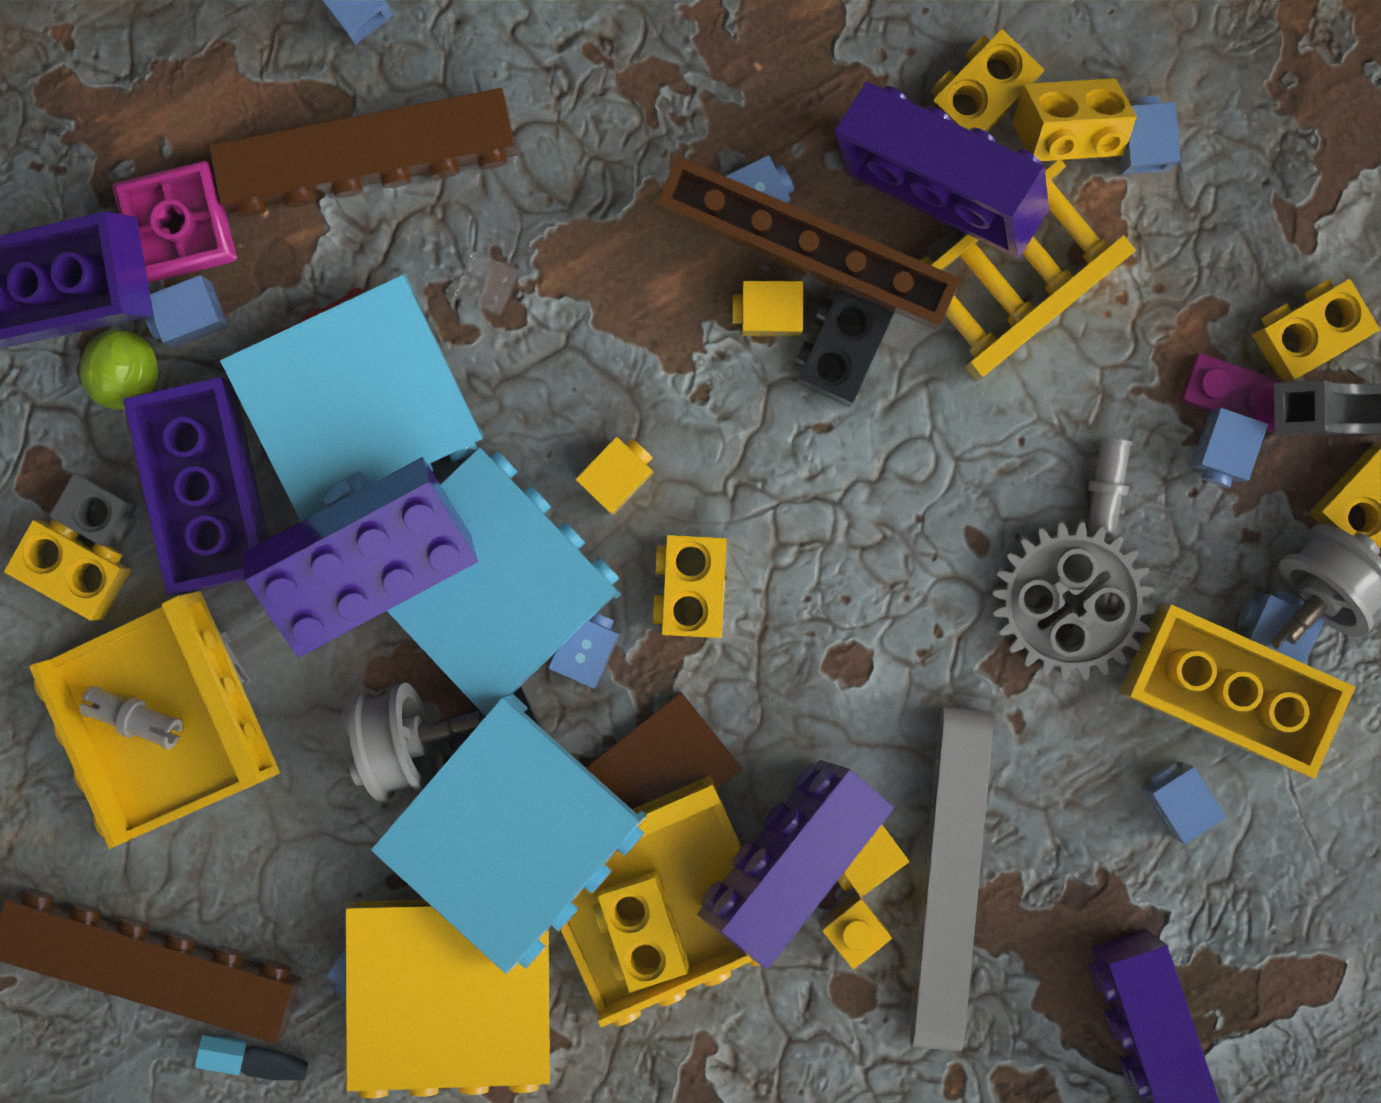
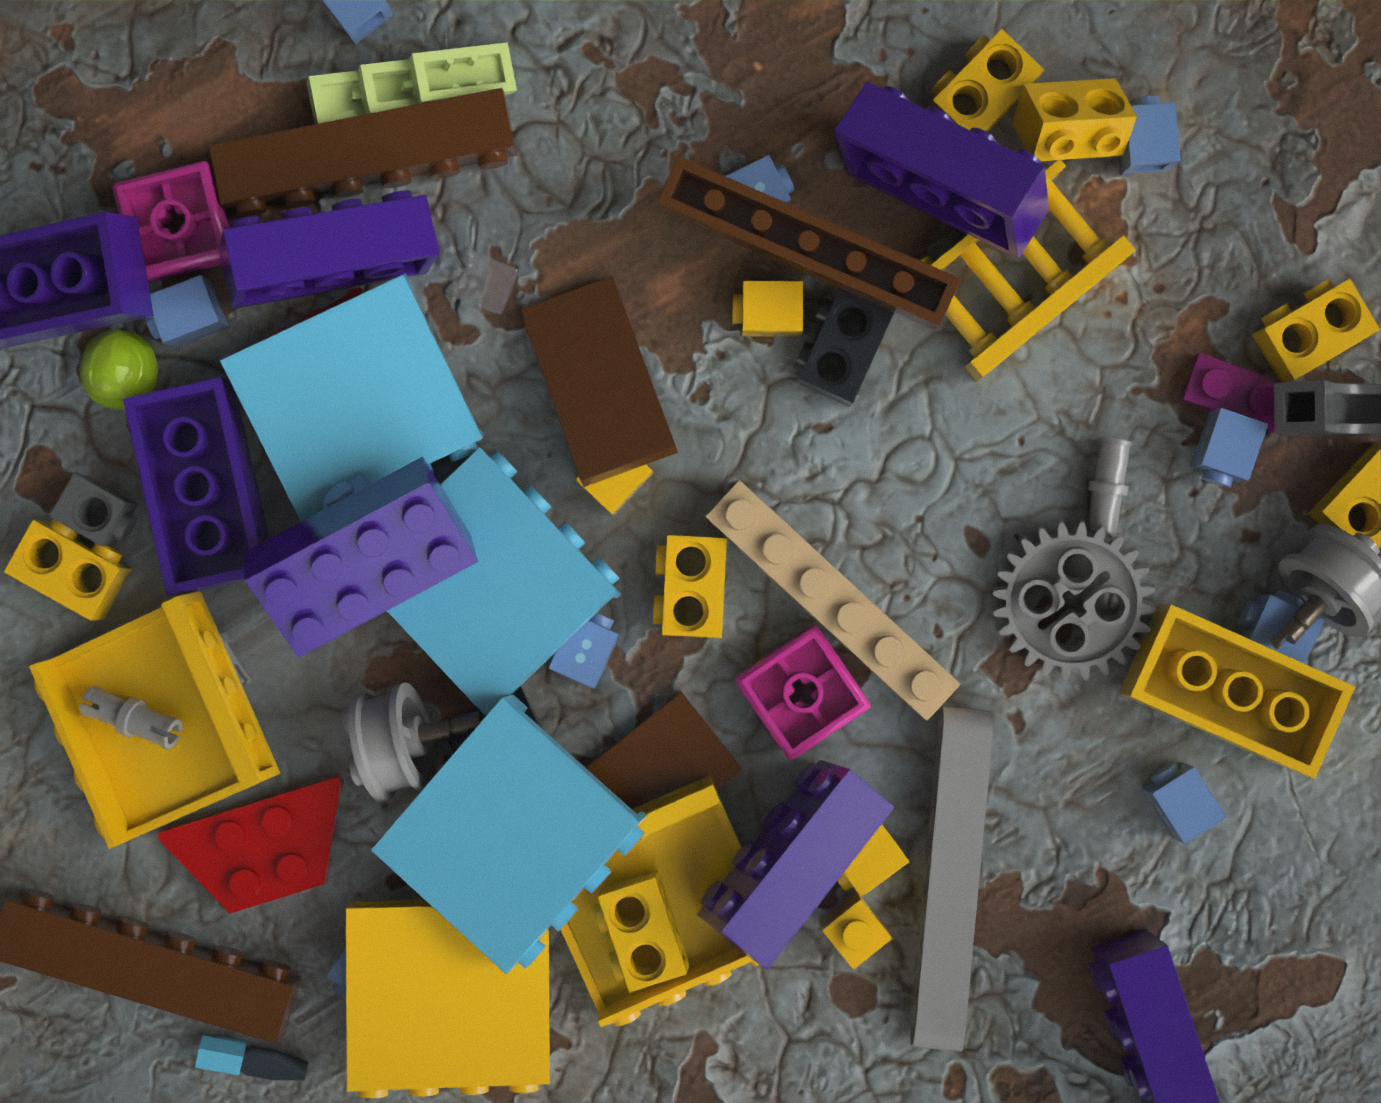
none -> red wing [157,775,344,914]
none -> dark purple brick [219,190,440,309]
none -> yellowish green slope [306,42,517,124]
none -> reddish brown tile [520,276,678,487]
none -> tan brick [705,480,961,721]
none -> dark pink brick [735,625,870,760]

